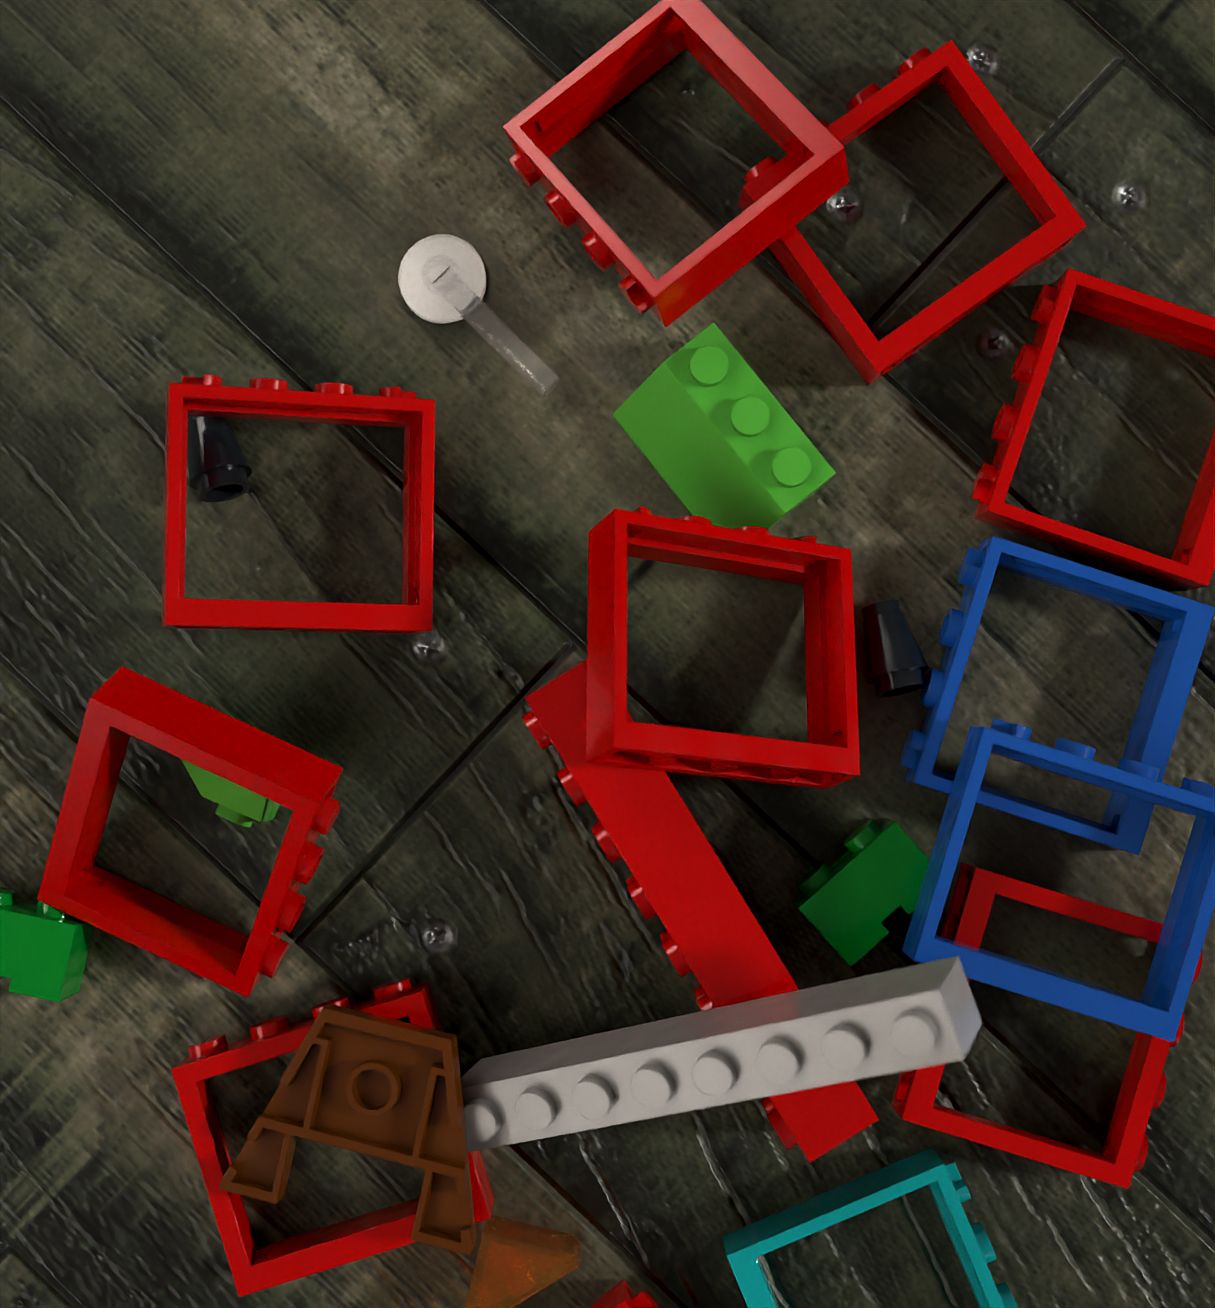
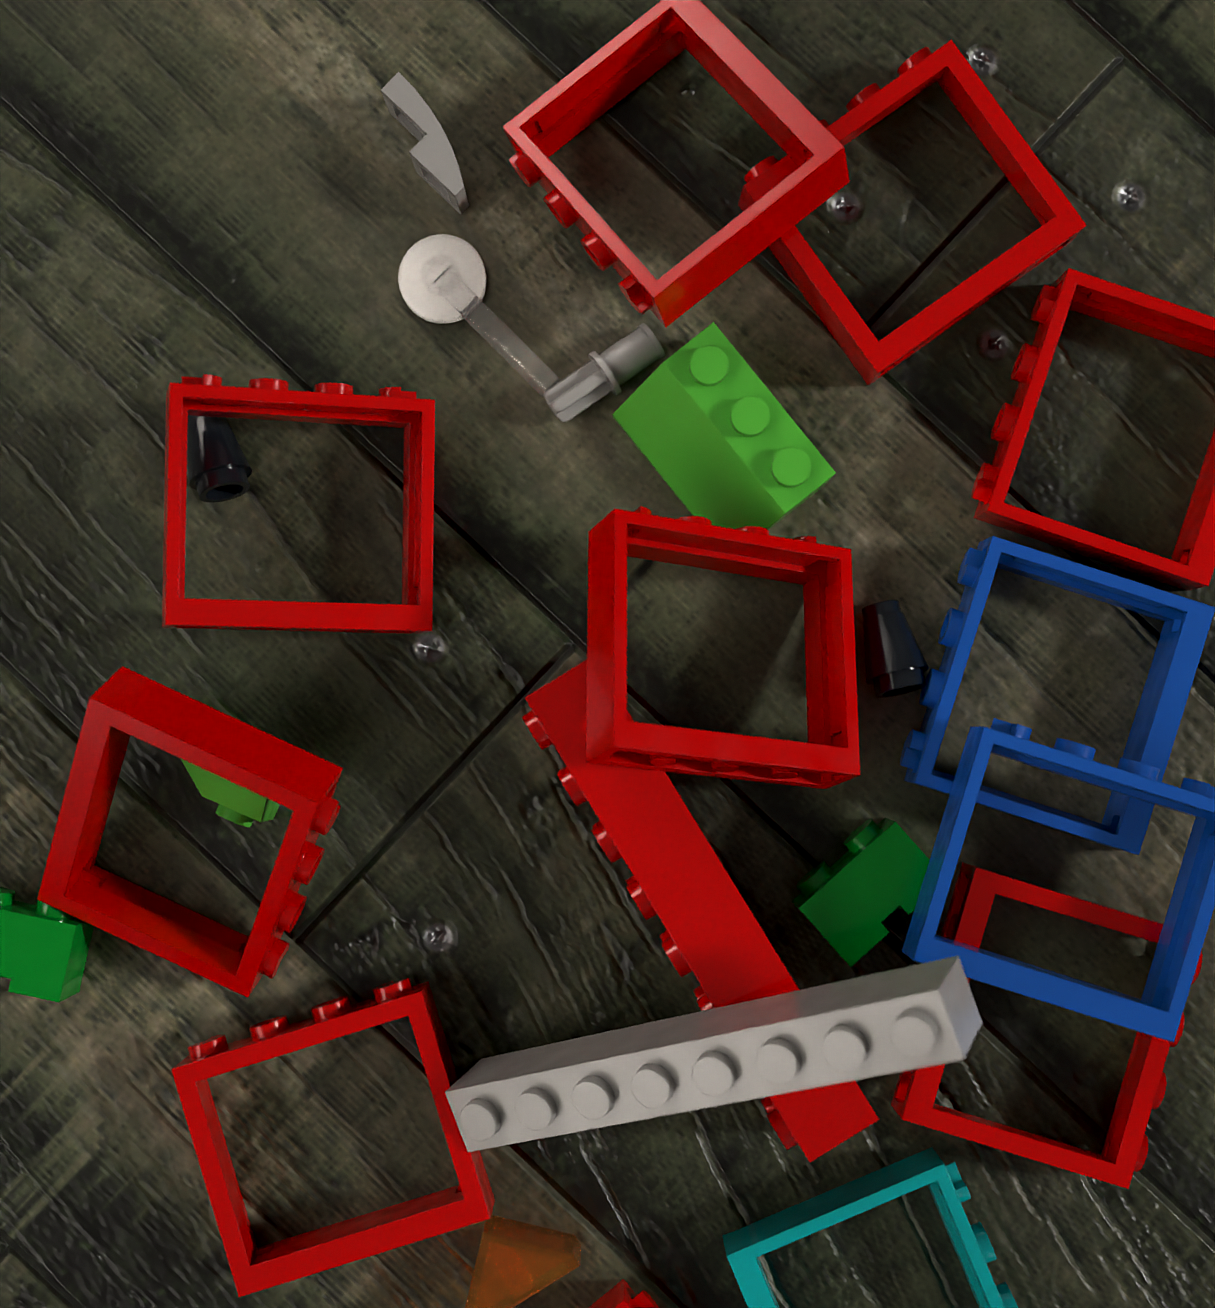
reddish brown wing [219,1004,476,1256] -> none
none -> light grey slope [381,72,469,214]
none -> light grey axle [544,323,665,423]

